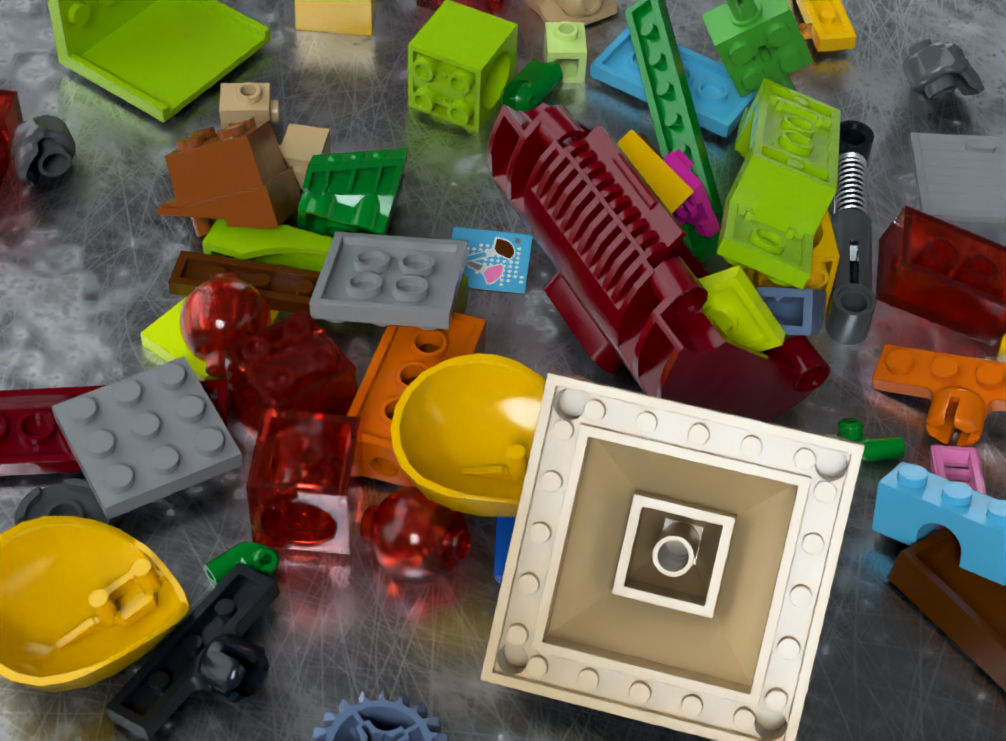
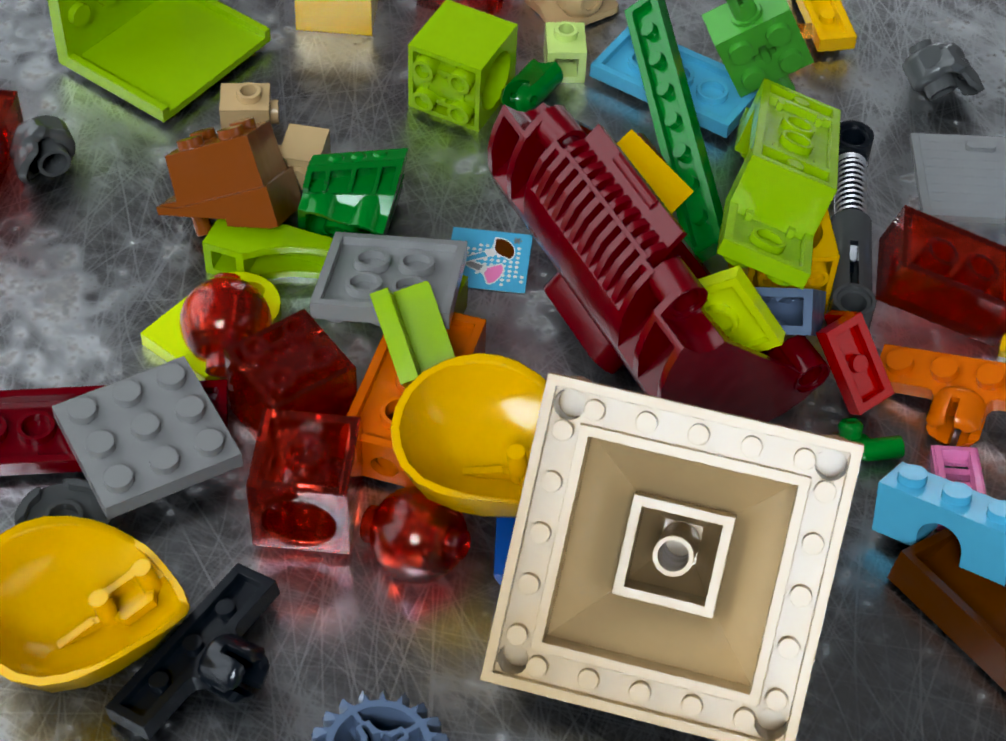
reddish brown plate [168,250,320,316] -> none
green arm [203,541,279,586] -> none
dark pink plate [662,149,721,238] -> none
none -> lime panel [370,281,456,388]
none -> red panel [816,310,895,415]

